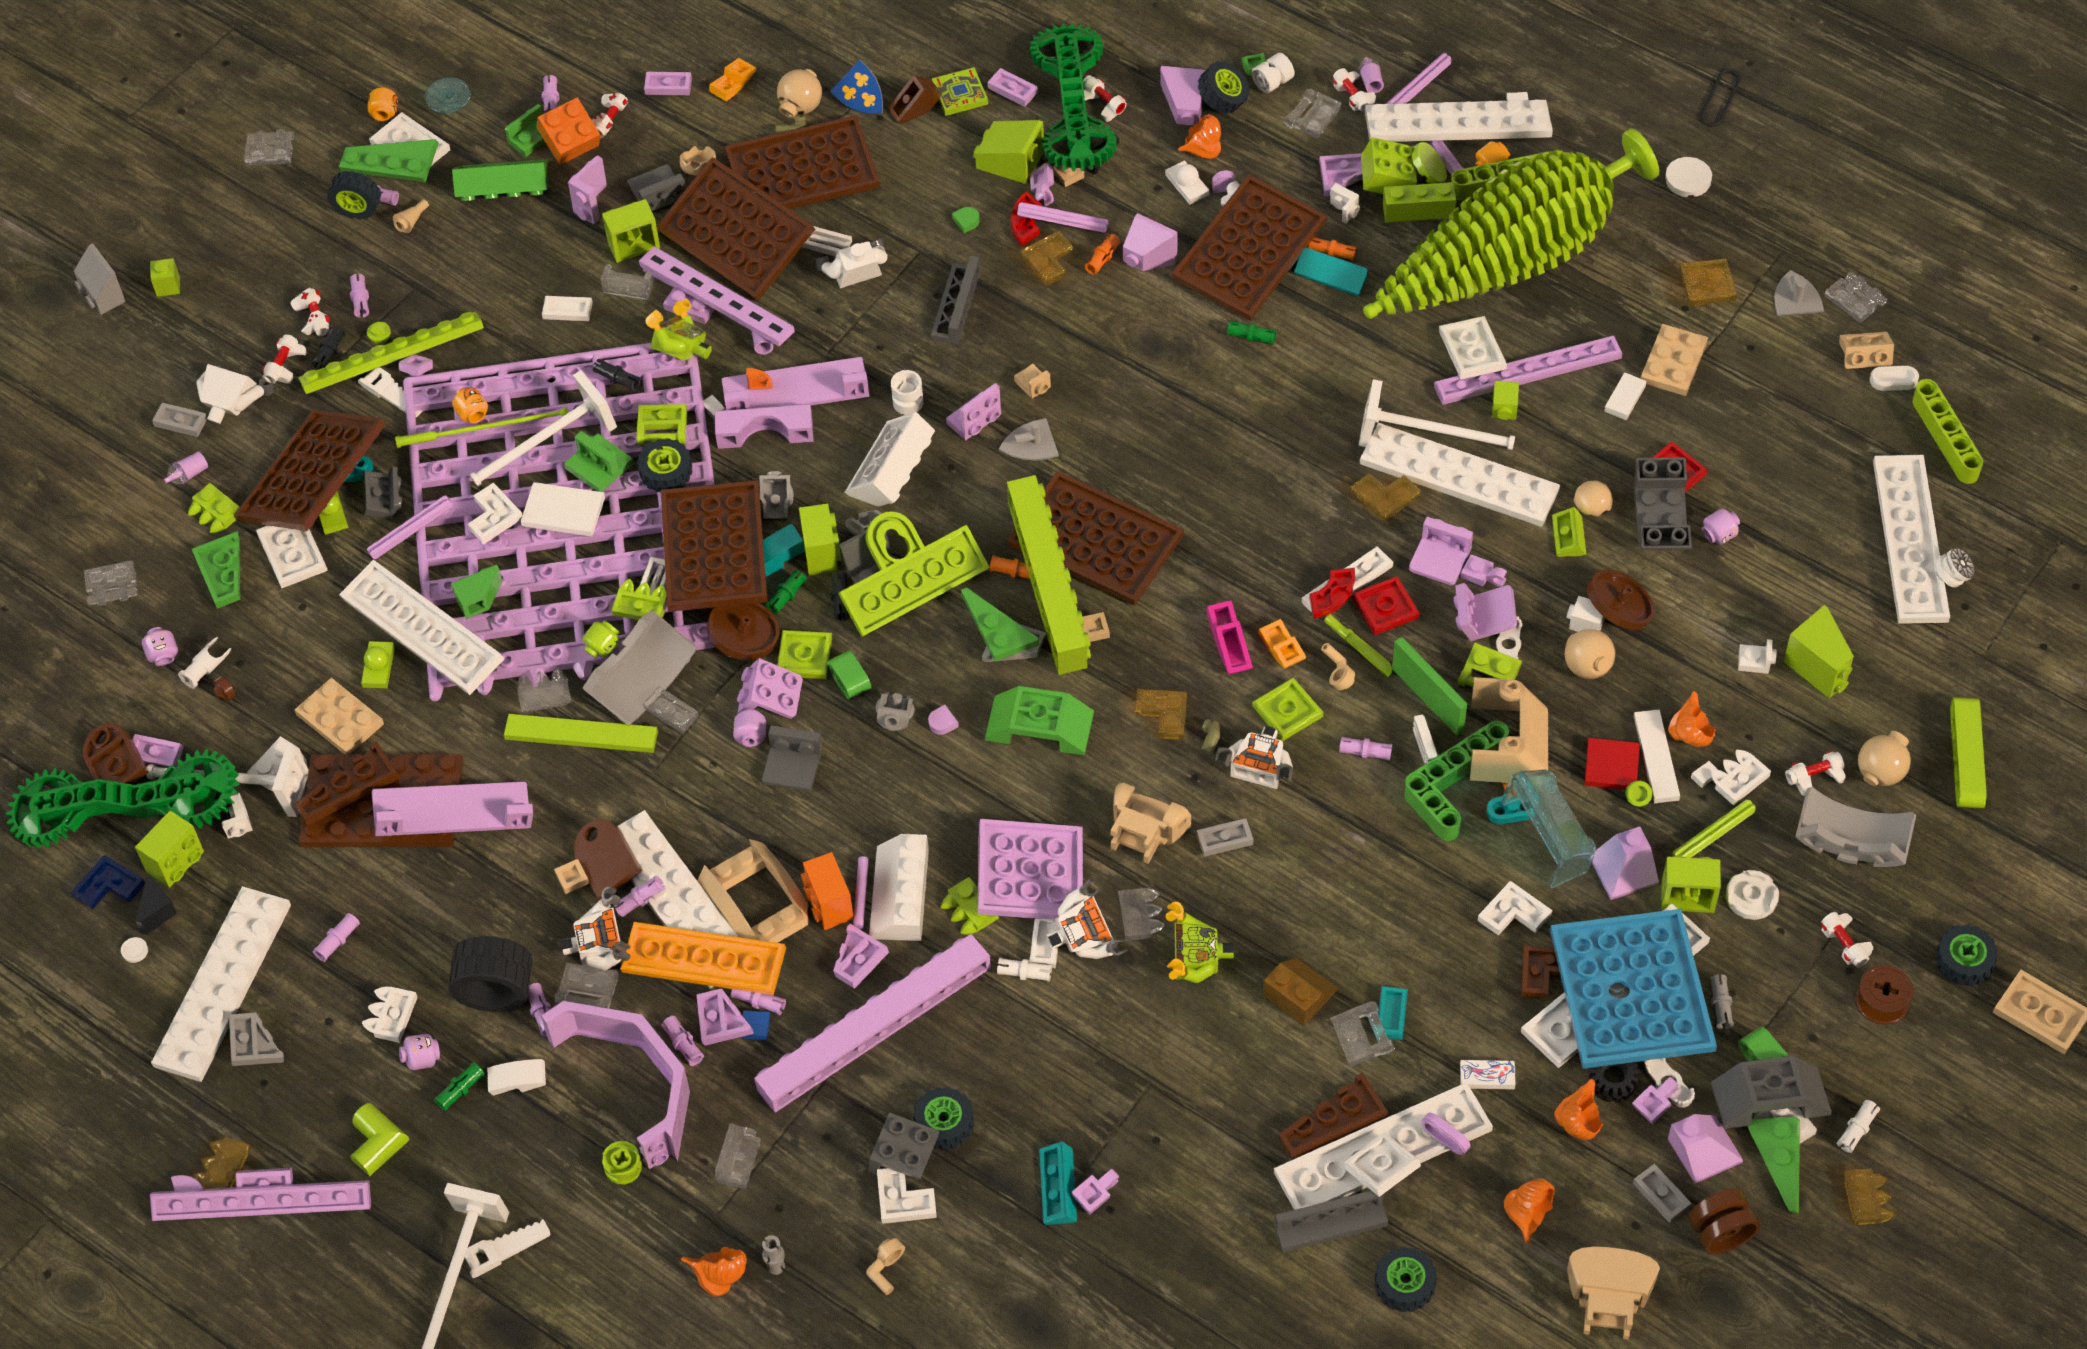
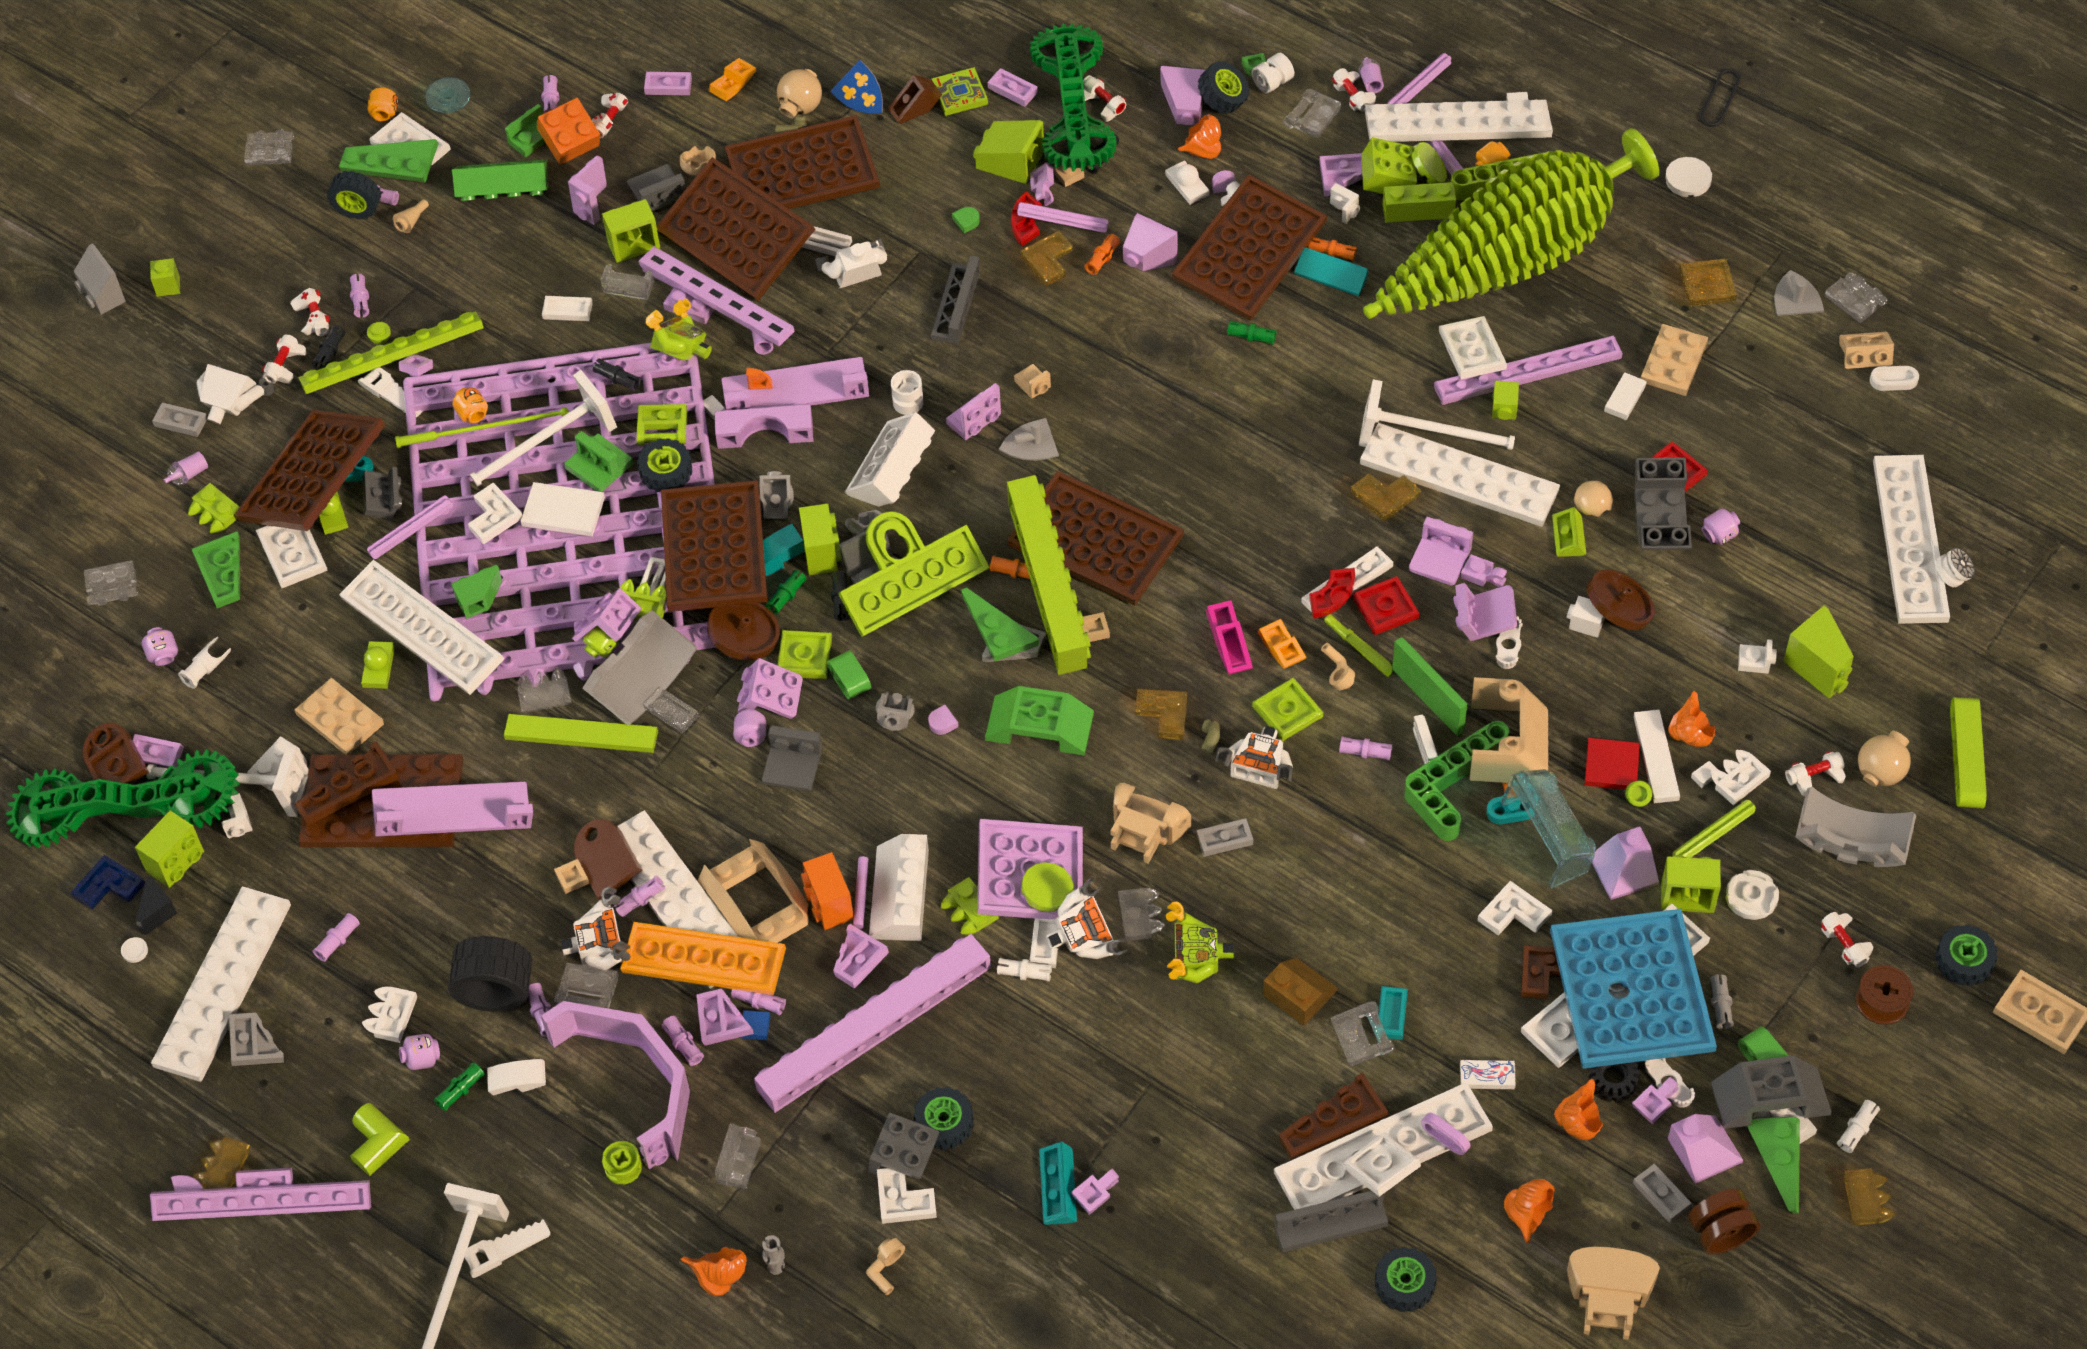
reddish brown tile [213,676,235,702] -> none
lime plate [1457,643,1522,688] -> none
tan brick [1565,629,1615,679] -> none
lime beam [1912,379,1983,484] -> none
none -> lavender bracket [572,588,641,642]
none -> lime tile [1021,862,1074,912]

